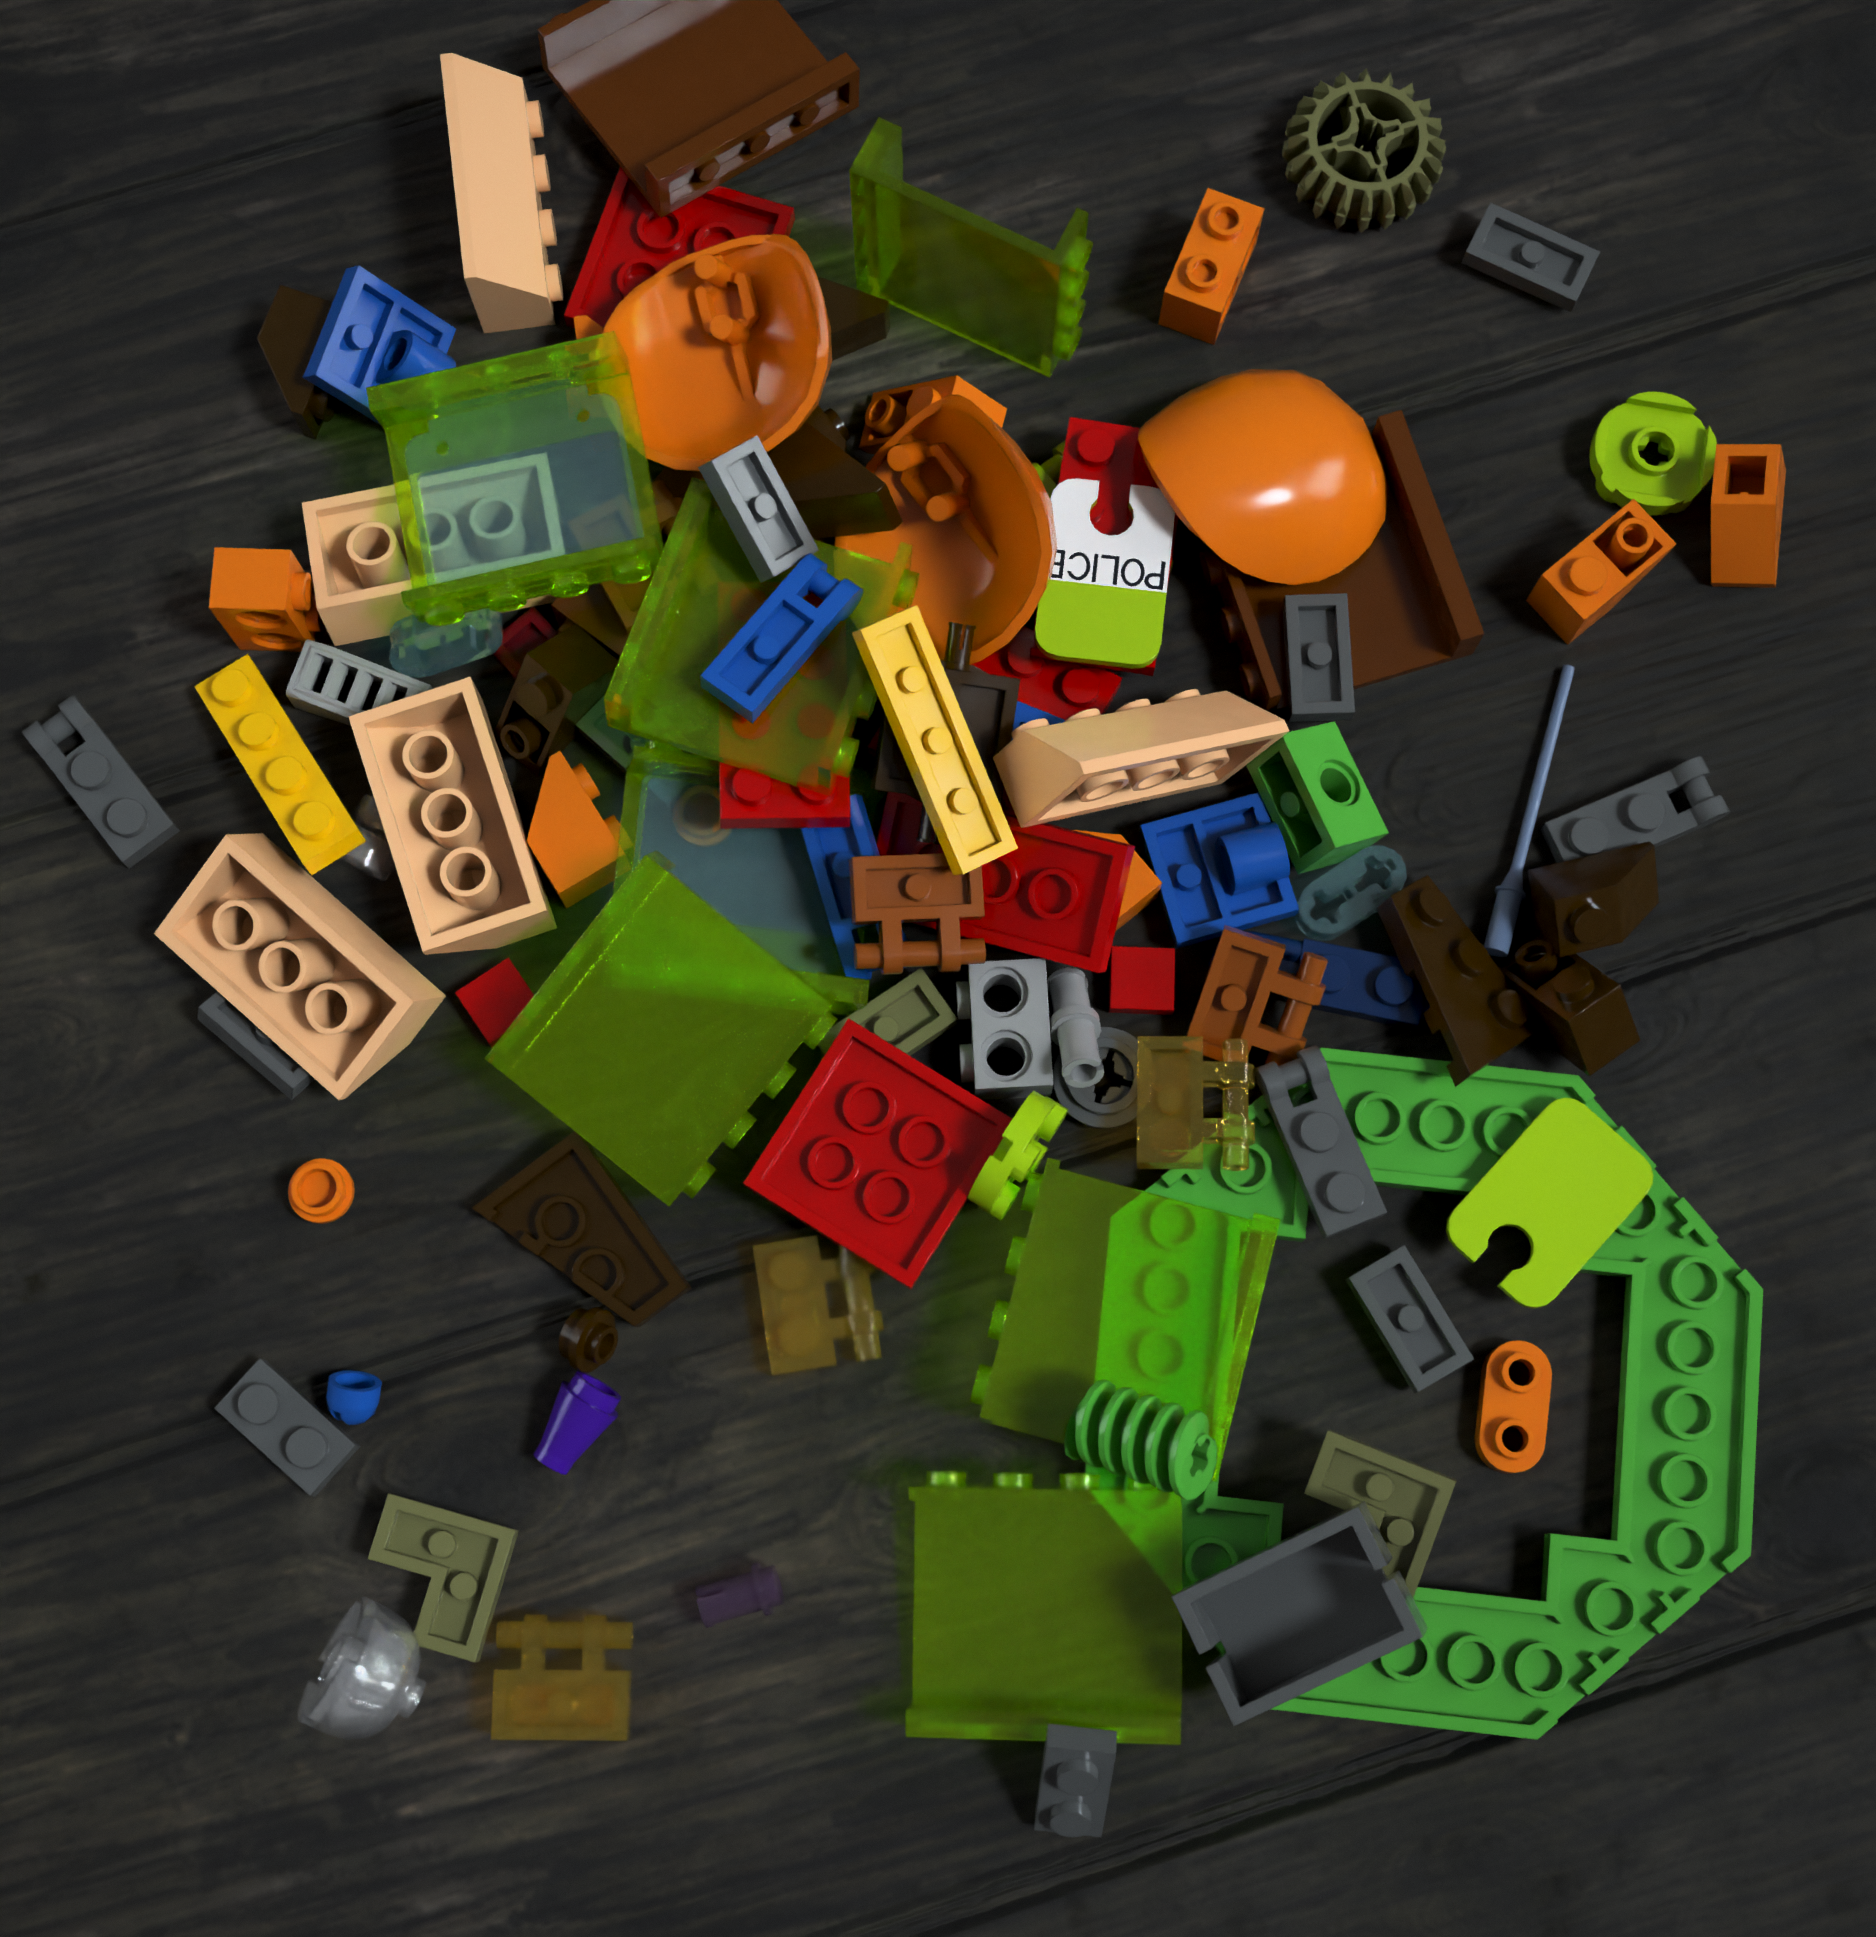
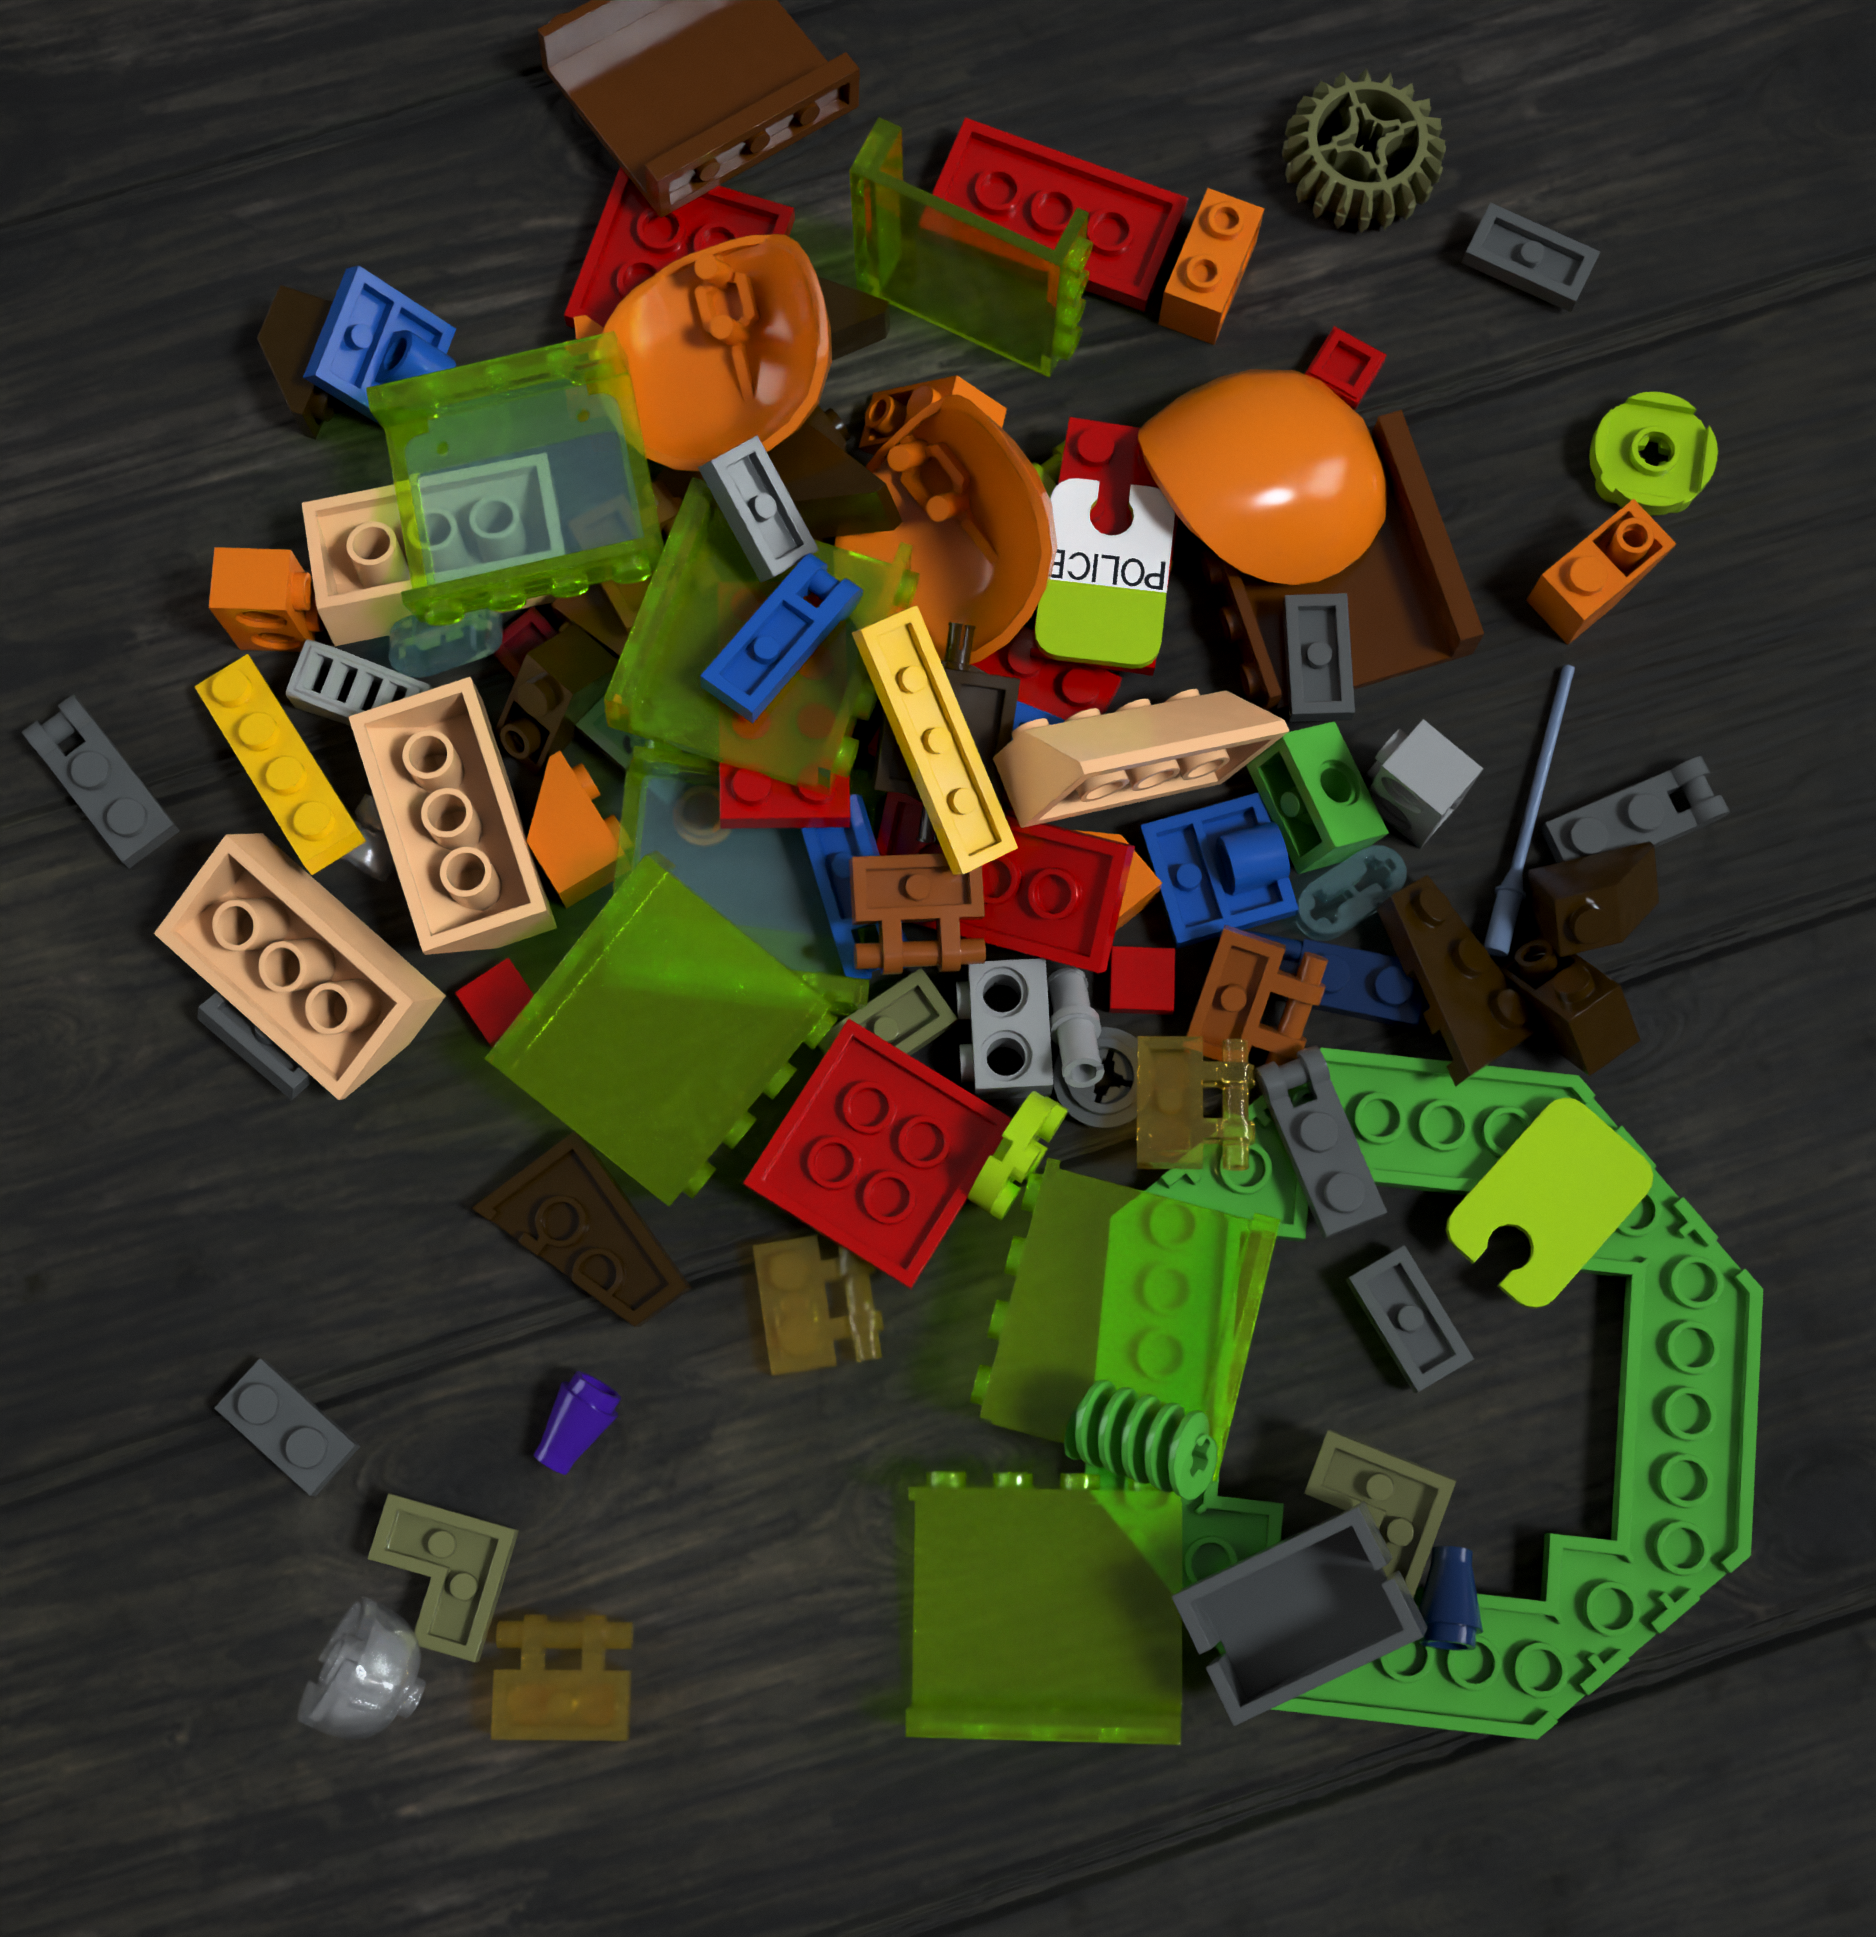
orange plate [288,1158,355,1224] -> none
blue hinge [326,1370,382,1425] -> none
light nougat slope [440,53,563,334] -> none
dark brown plate [559,1307,618,1373] -> none
clear purple pin [695,1562,784,1628] -> none
dark grey plate [1034,1723,1117,1838] -> none
orange plate [1475,1340,1552,1474] -> none
orange slope [1711,444,1786,588] -> none
none -> red plate [921,117,1189,312]
none -> red tile [1305,326,1387,411]
none -> light grey brick [1365,719,1483,849]
none -> dark blue cone [1419,1546,1483,1651]

